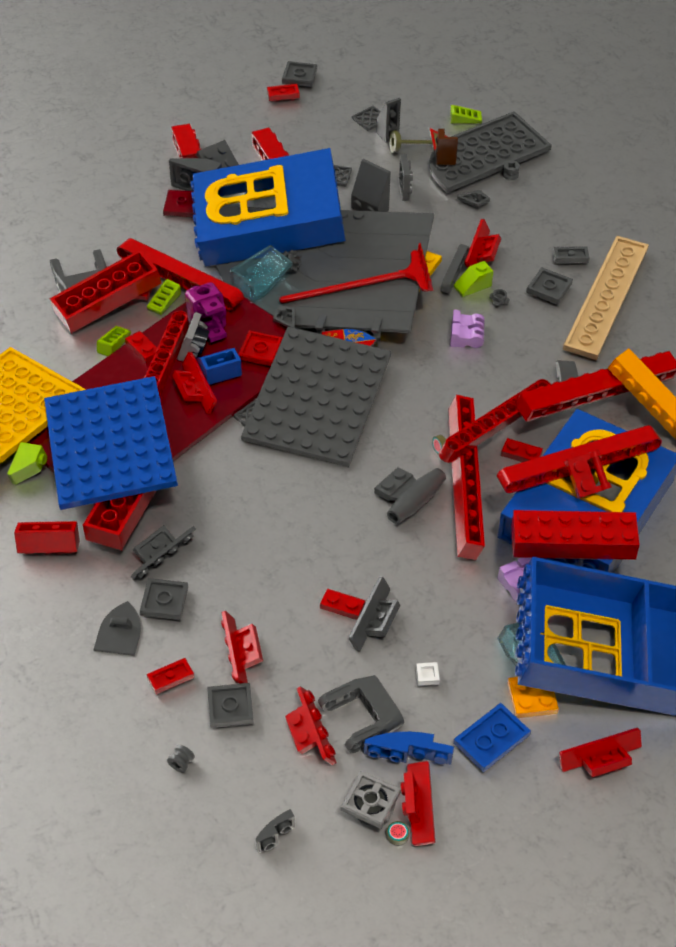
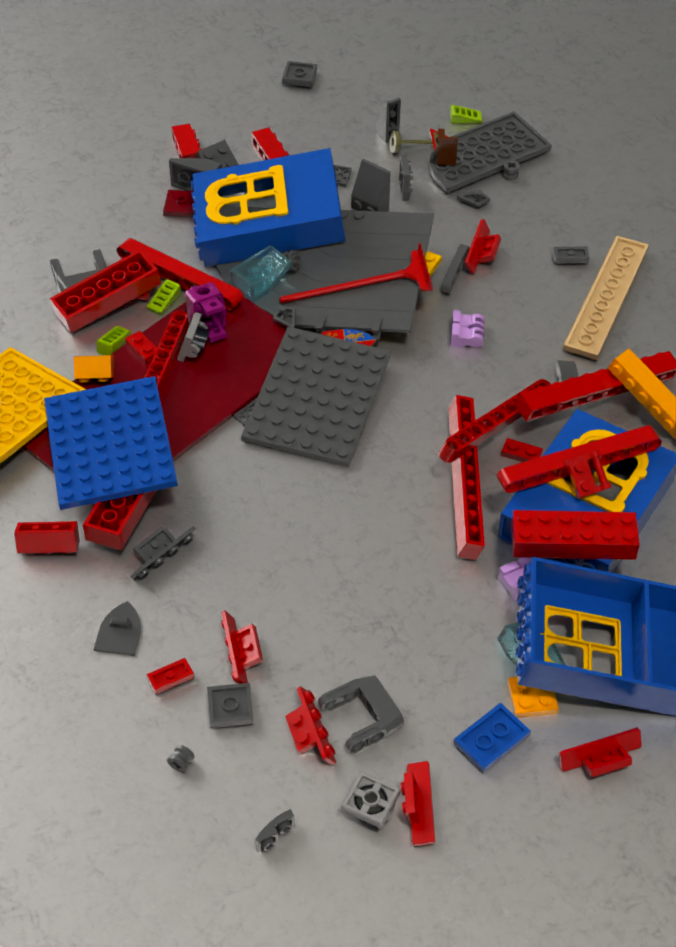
lime slope [7,442,47,485] -> none
dark grey plate [140,578,188,620] -> none
red bracket [172,352,217,414] -> none
blue slope [195,348,242,385] -> none
red plate [238,330,283,366] -> none
red plate [267,84,300,101] -> none
red plate [320,588,365,620] -> none
dark grey bracket [349,577,401,651] -> none
dark grey window [352,106,381,131] -> none
blue slope [364,731,454,765] -> none
dark grey plate [374,467,446,524] -> none
tile [386,821,409,845] -> none
white plate [416,662,440,686] -> none
tile [432,435,446,454] -> none
lime slope [454,261,493,297] -> none
dark grey plate [490,289,510,306] -> none
dark grey plate [526,267,573,305] -> none
none -> light orange slope [73,355,114,382]

